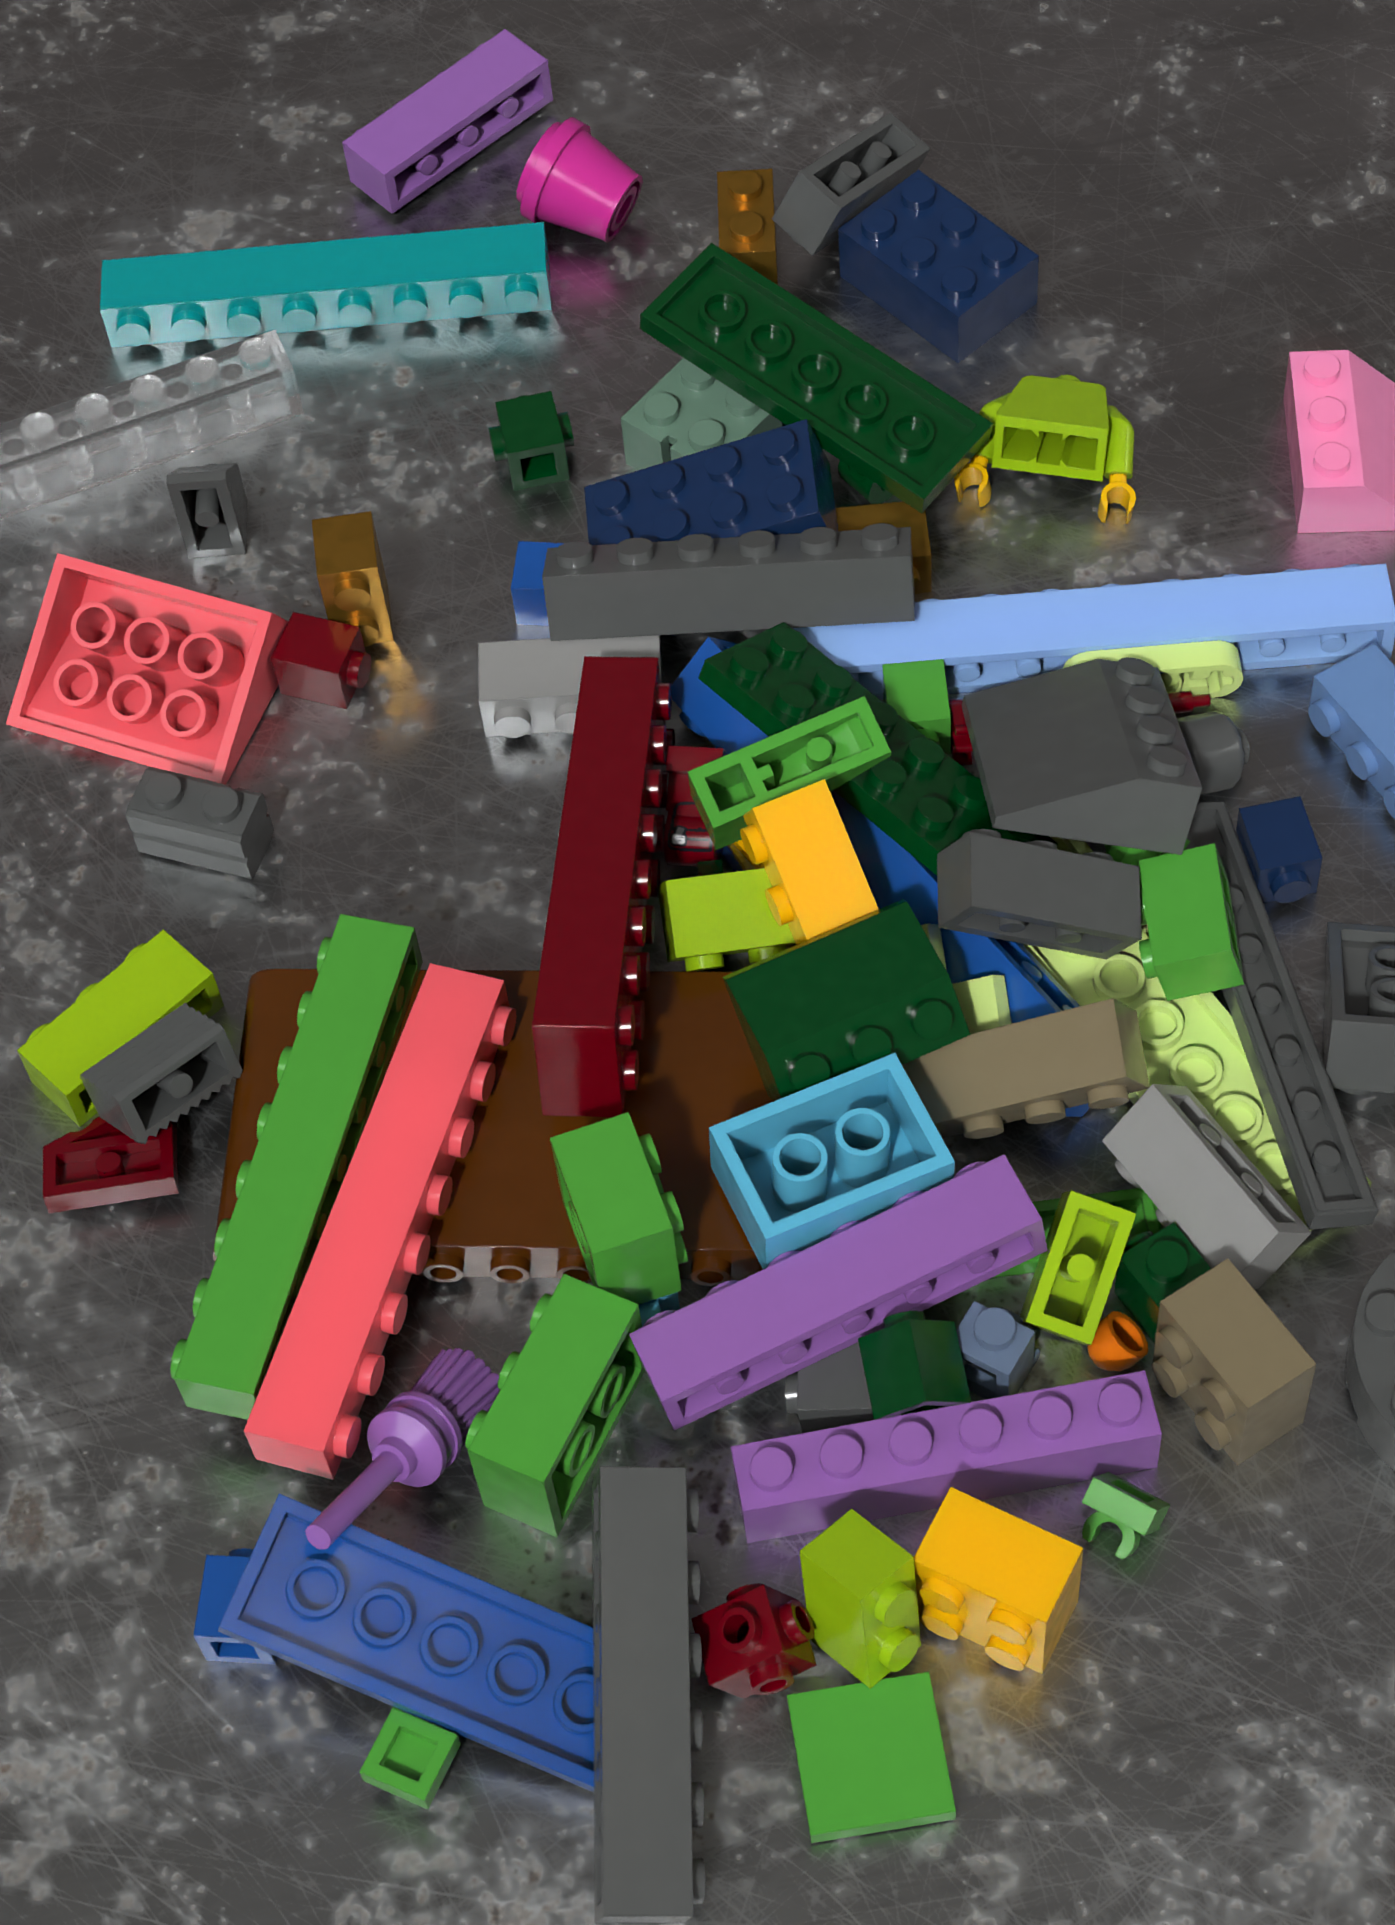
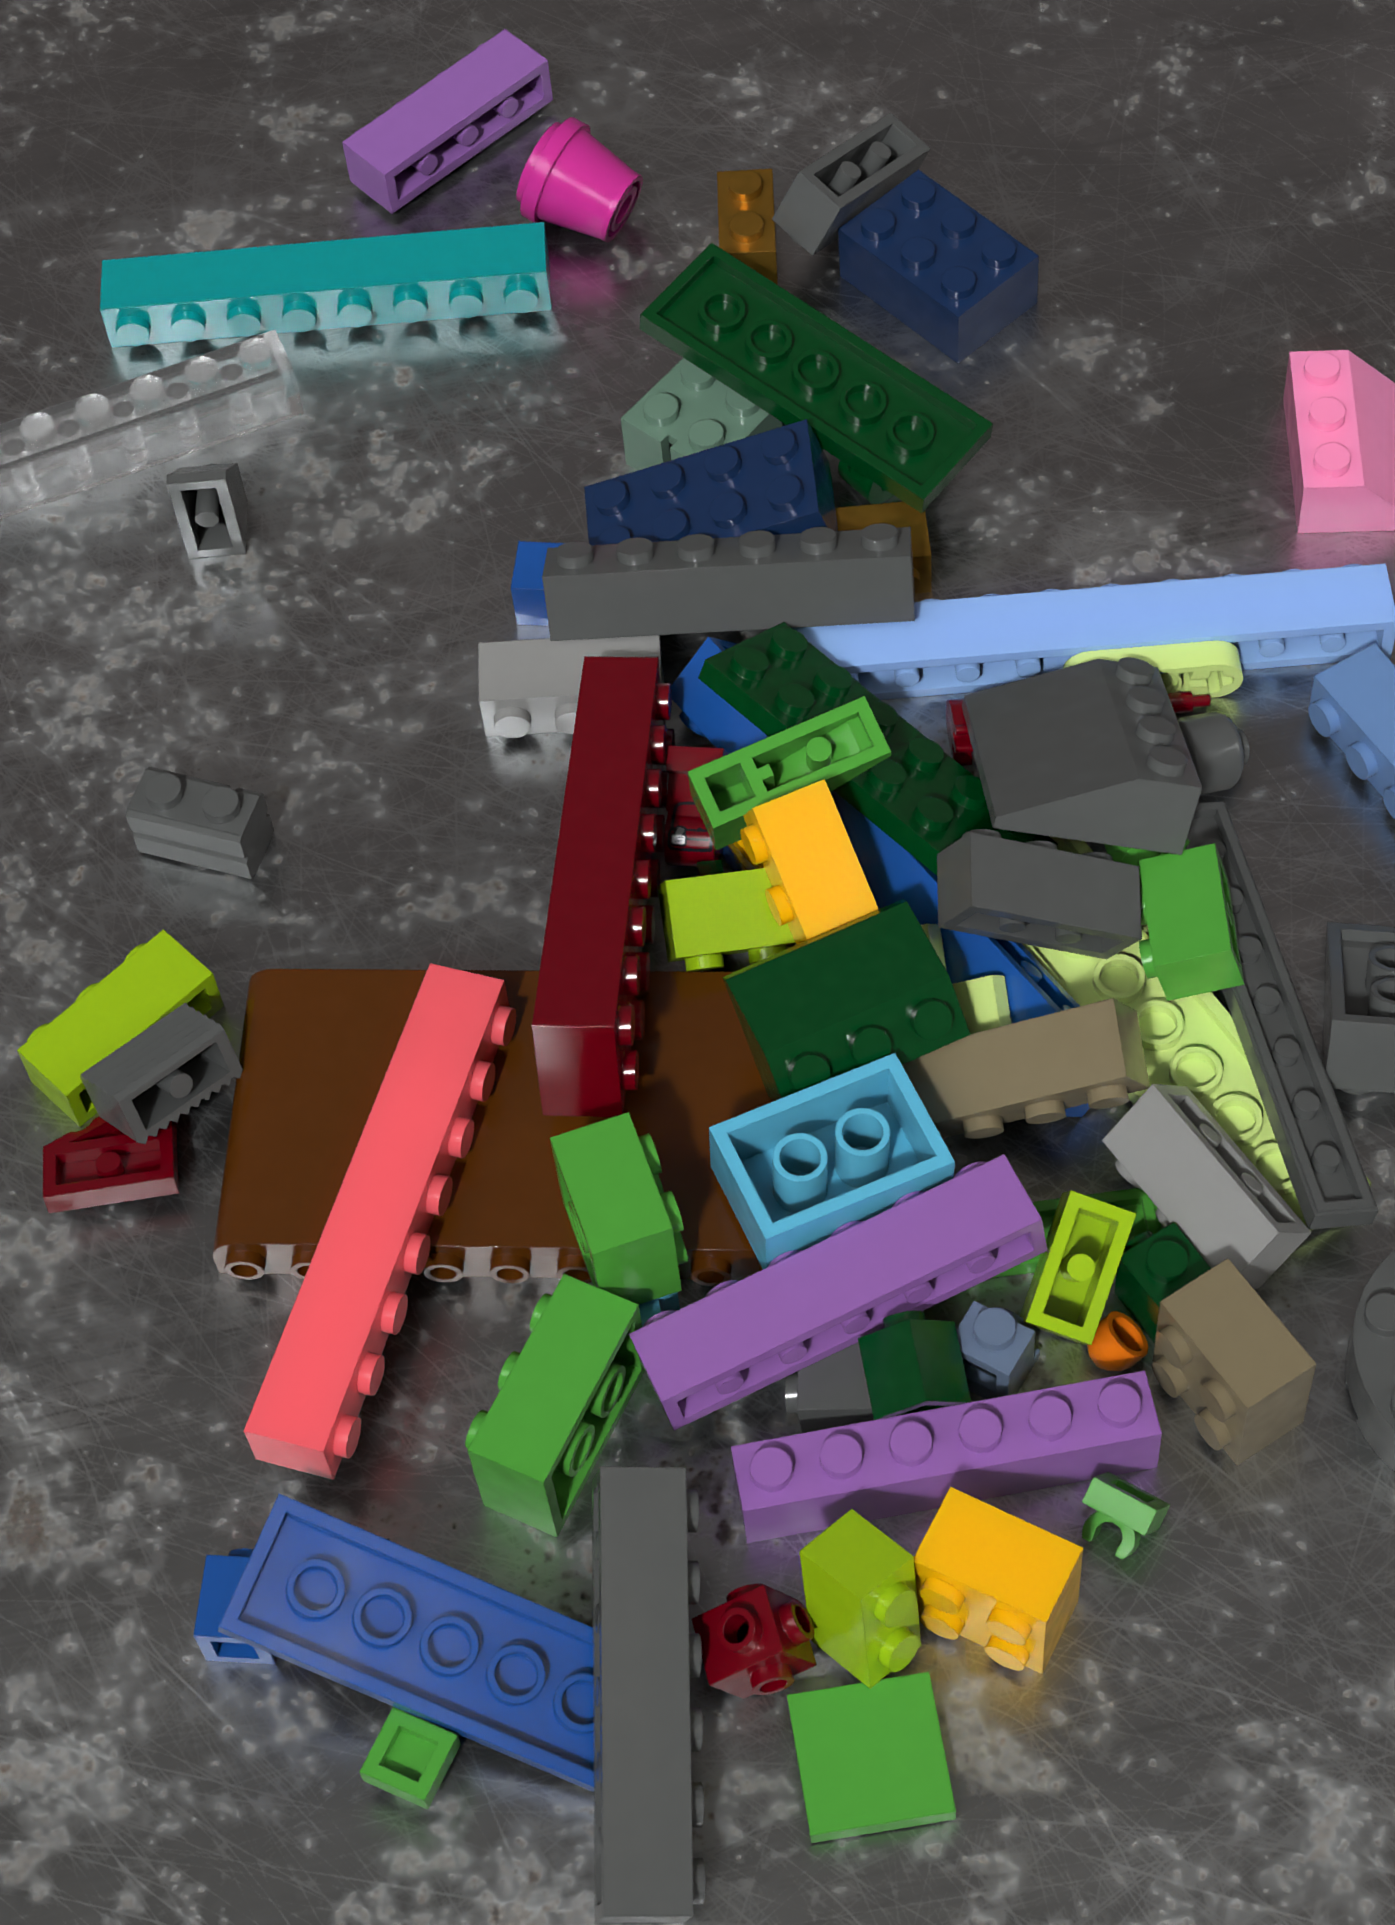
coral slope [6,553,288,784] -> none
bright green brick [170,914,423,1420] -> none
dark red brick [271,612,371,709] -> none
medium lavender piece [306,1348,500,1550] -> none
pearl gold brick [312,511,394,647] -> none
dark green brick [488,391,574,491] -> none
bright green brick [882,659,951,755] -> none
lime torso [954,374,1136,524] -> none
dark blue brick [1236,796,1323,903] -> none

